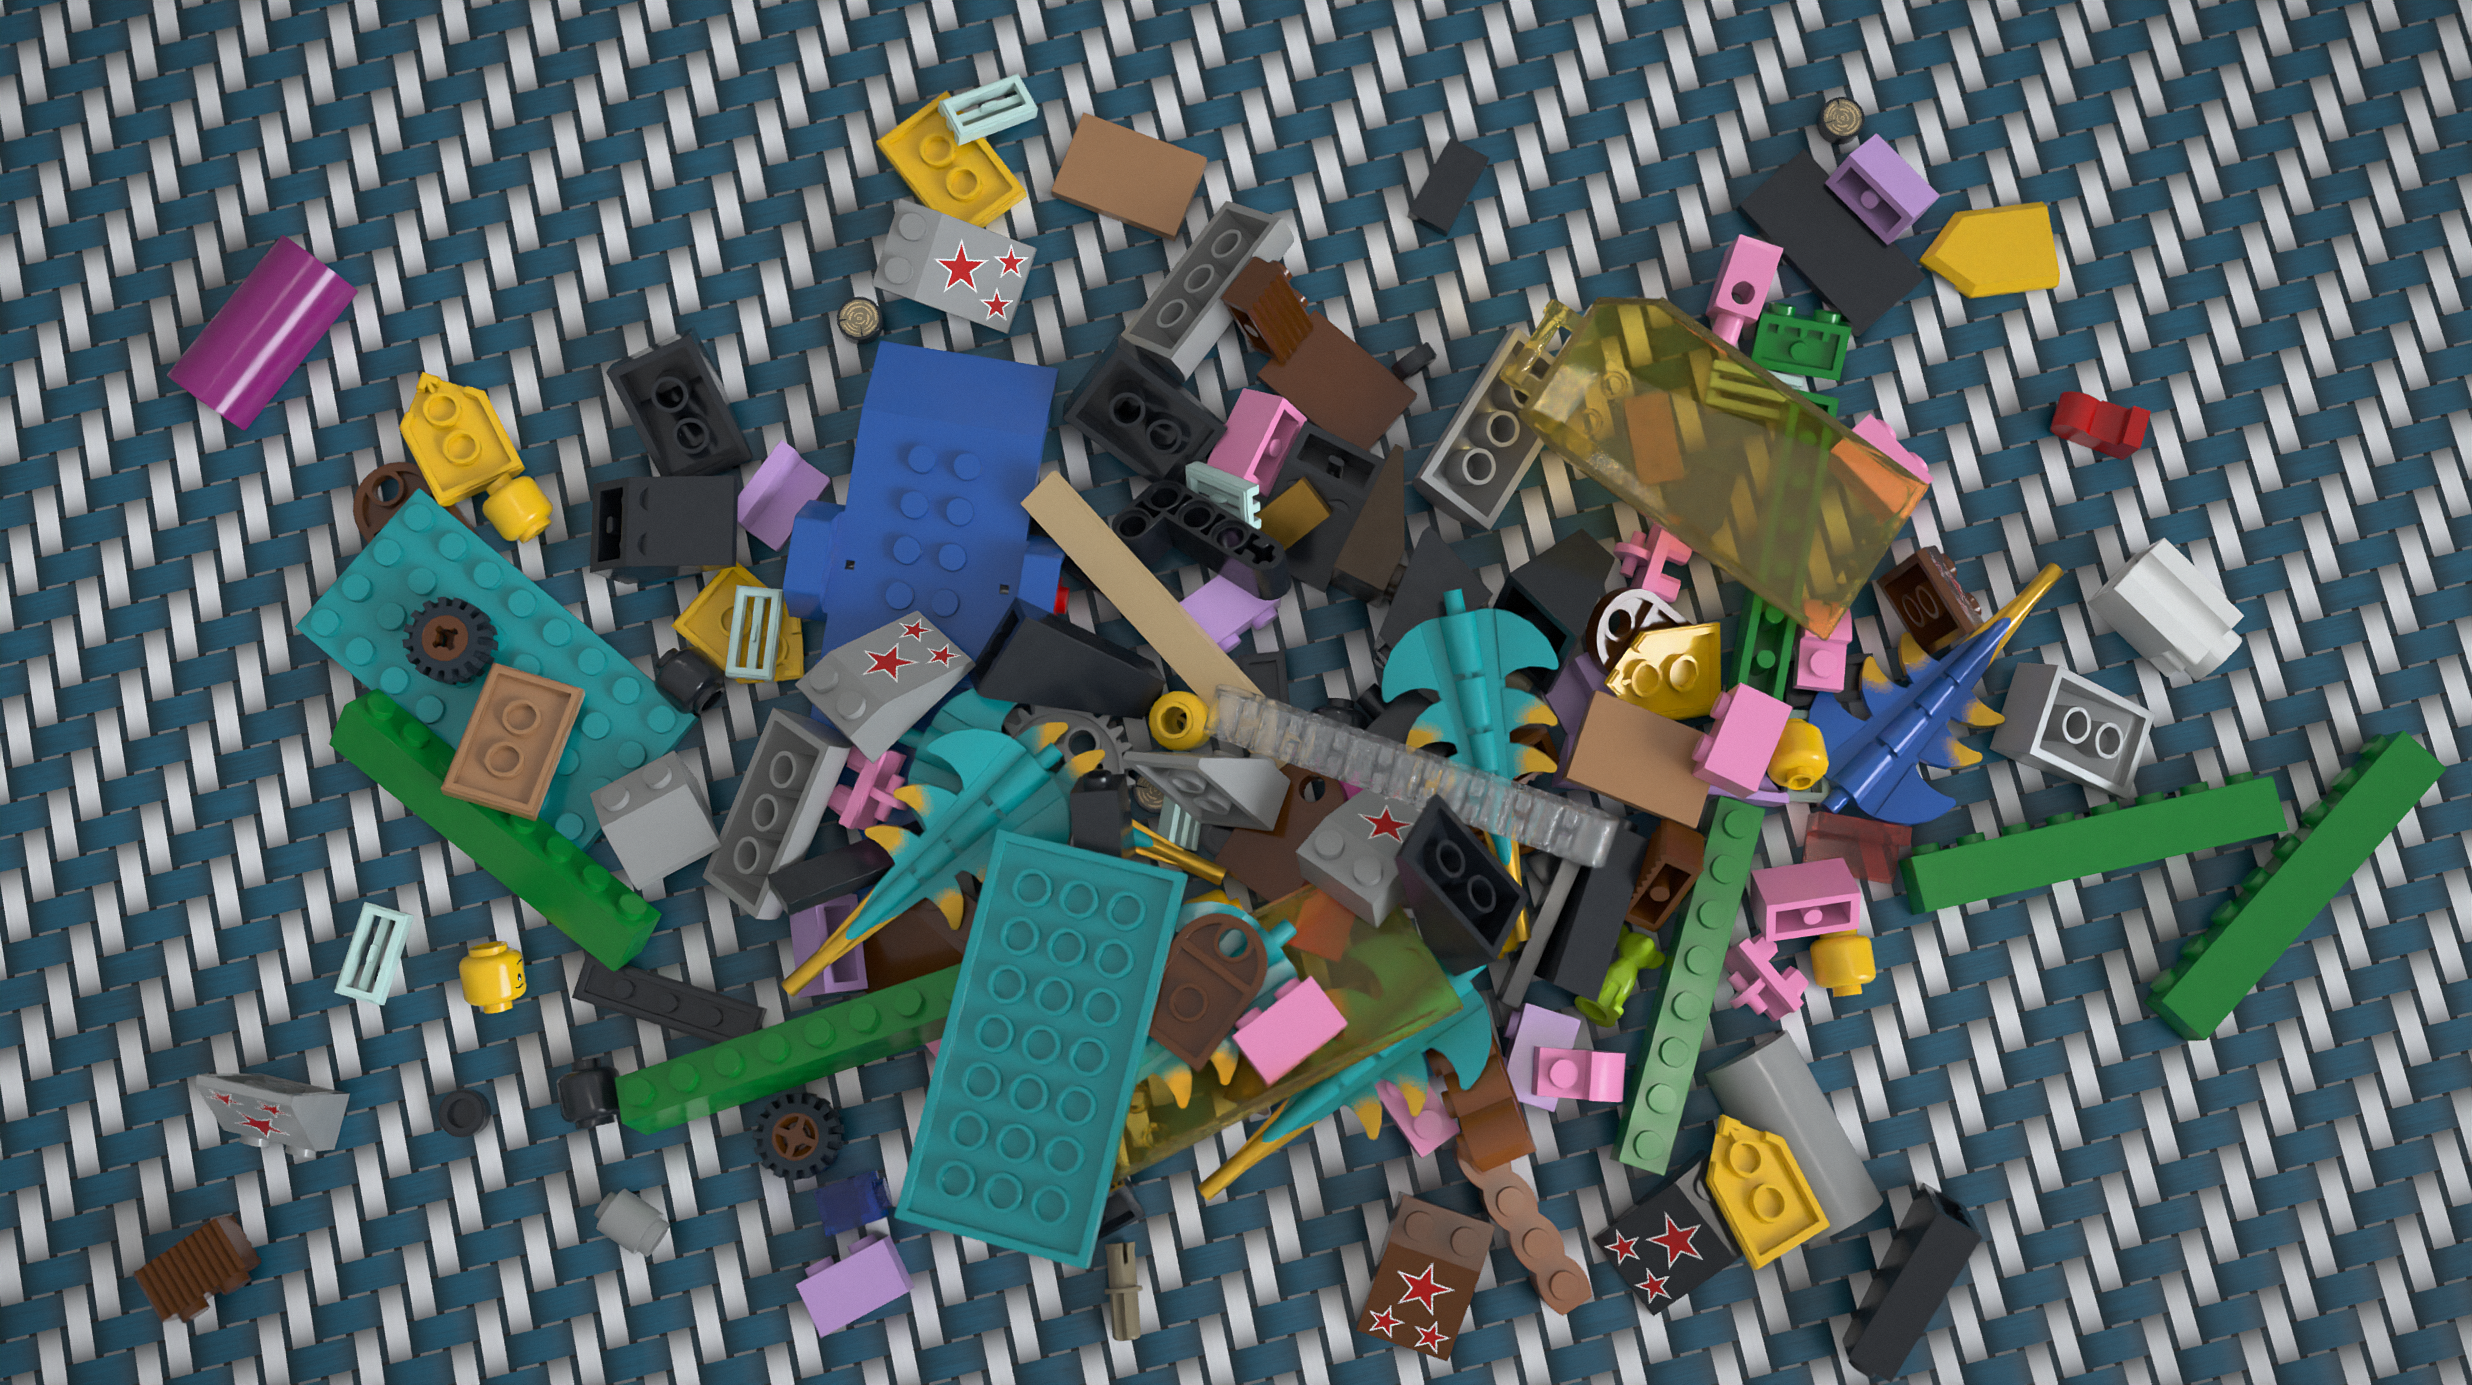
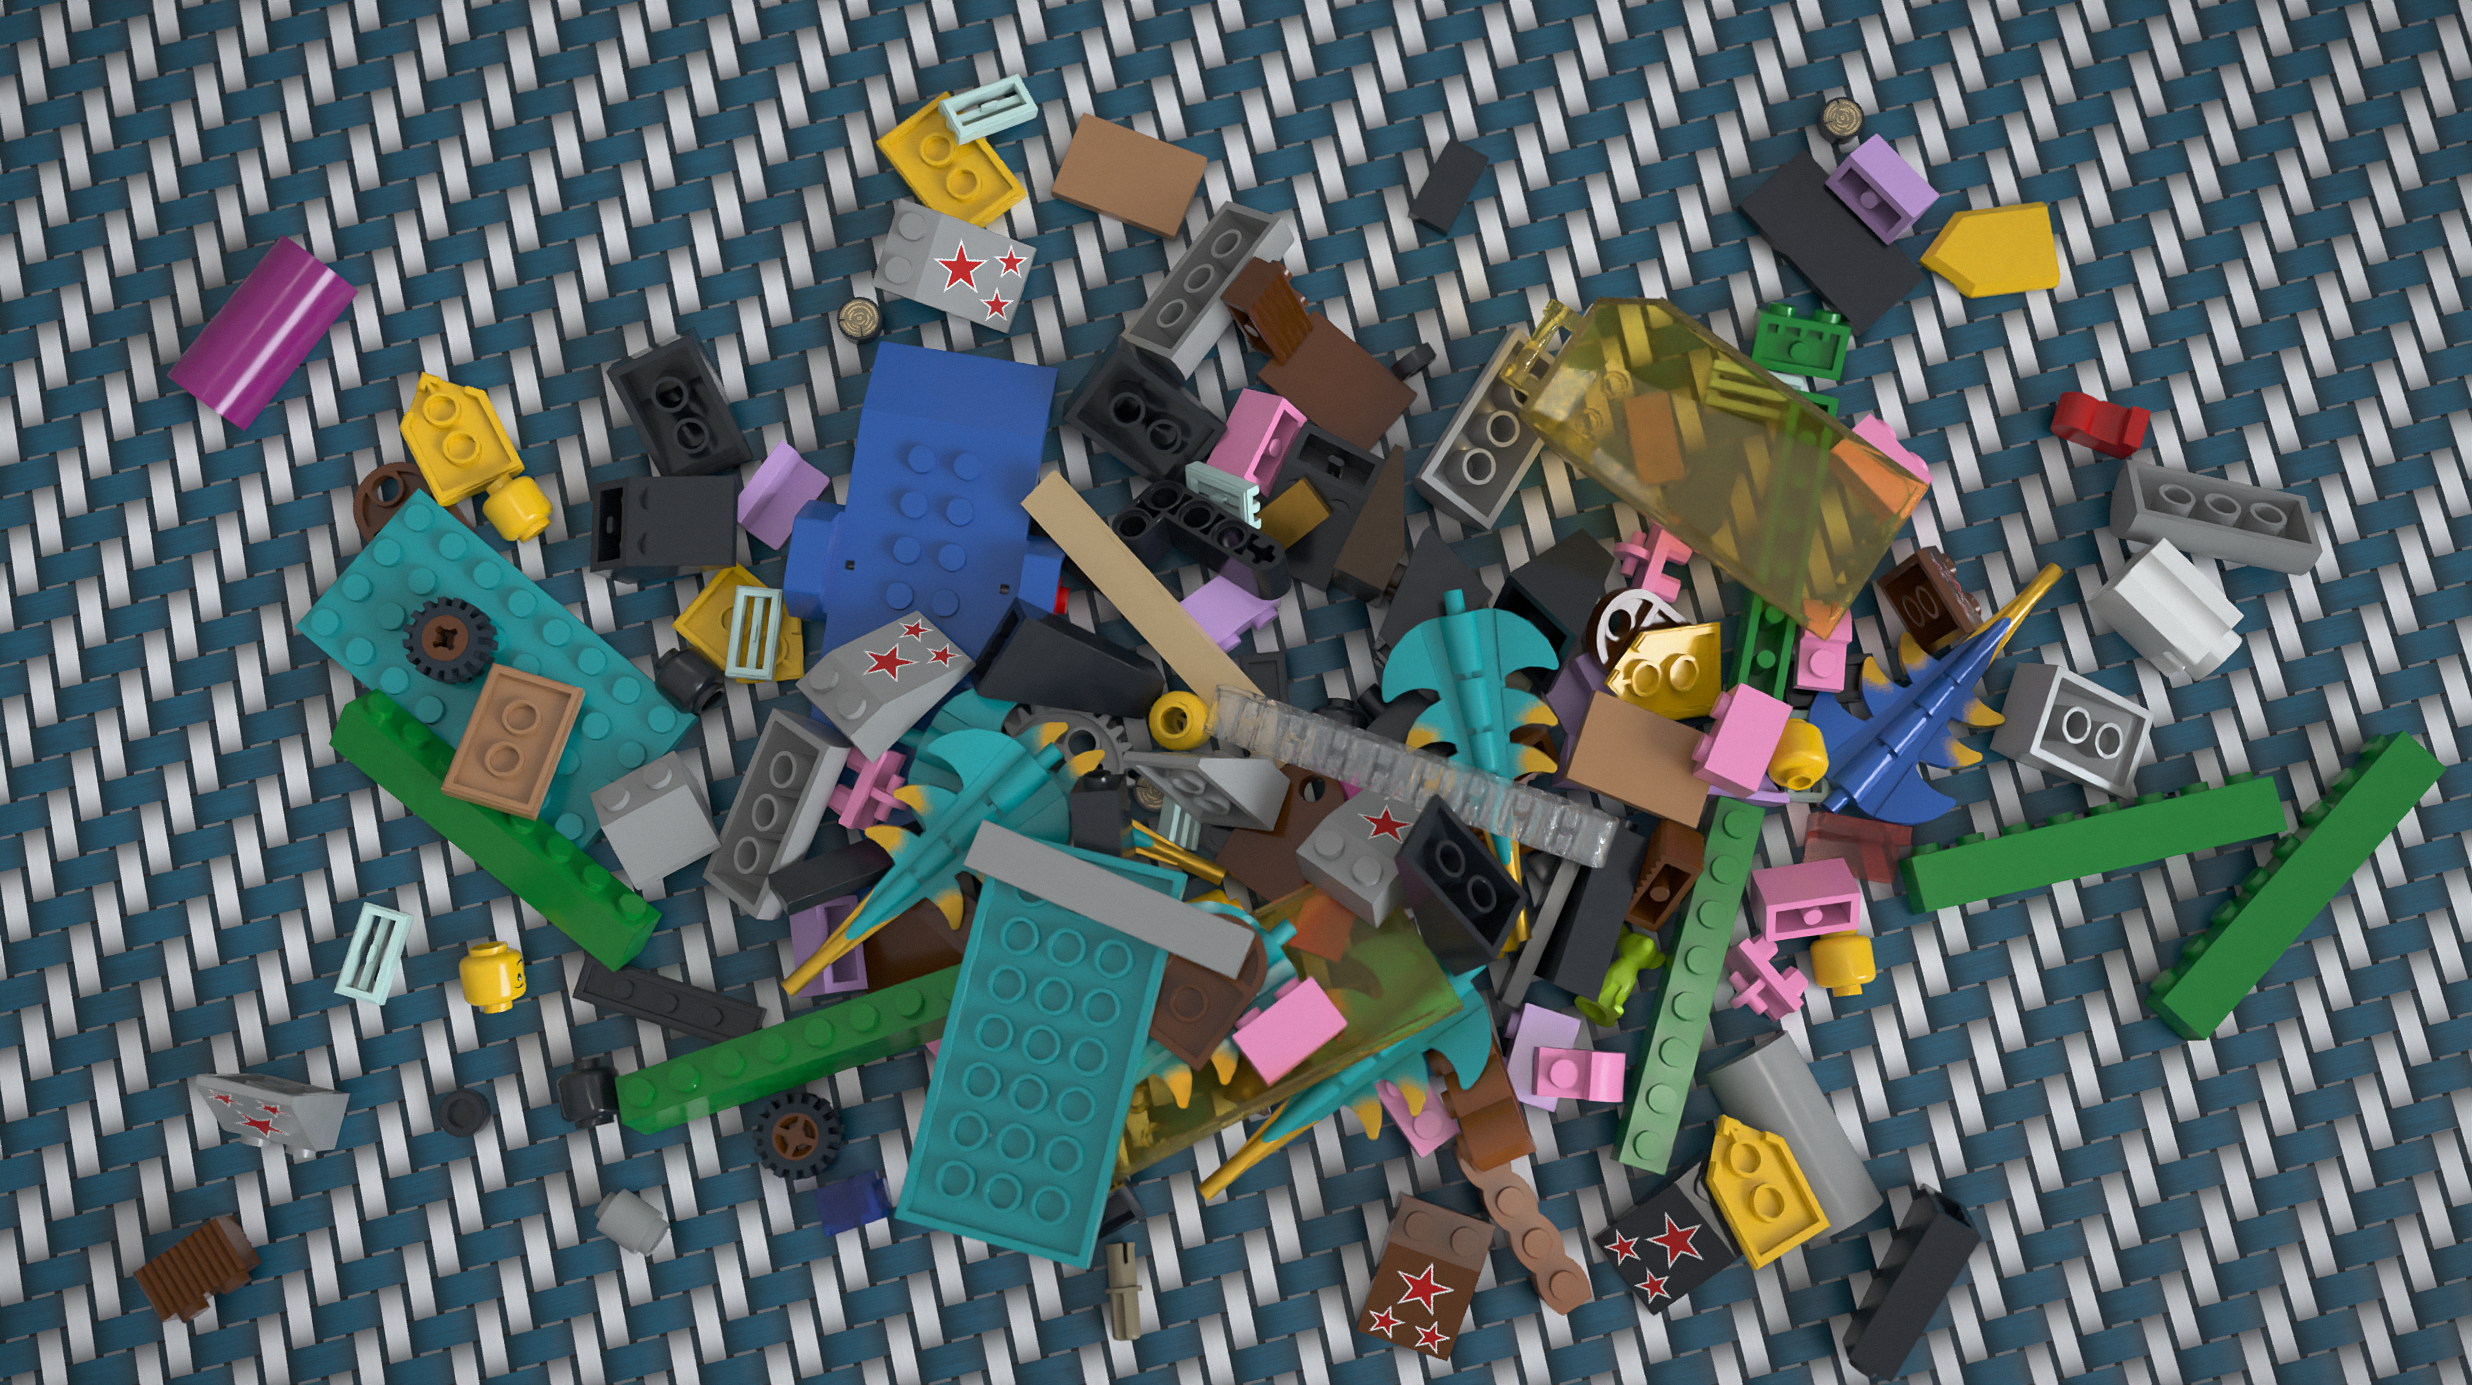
lavender brick [796,1233,914,1338] -> none
bright pink torso [1705,234,1784,348] -> none
none -> light grey tile [963,819,1255,979]
none -> light grey brick [2110,459,2323,576]

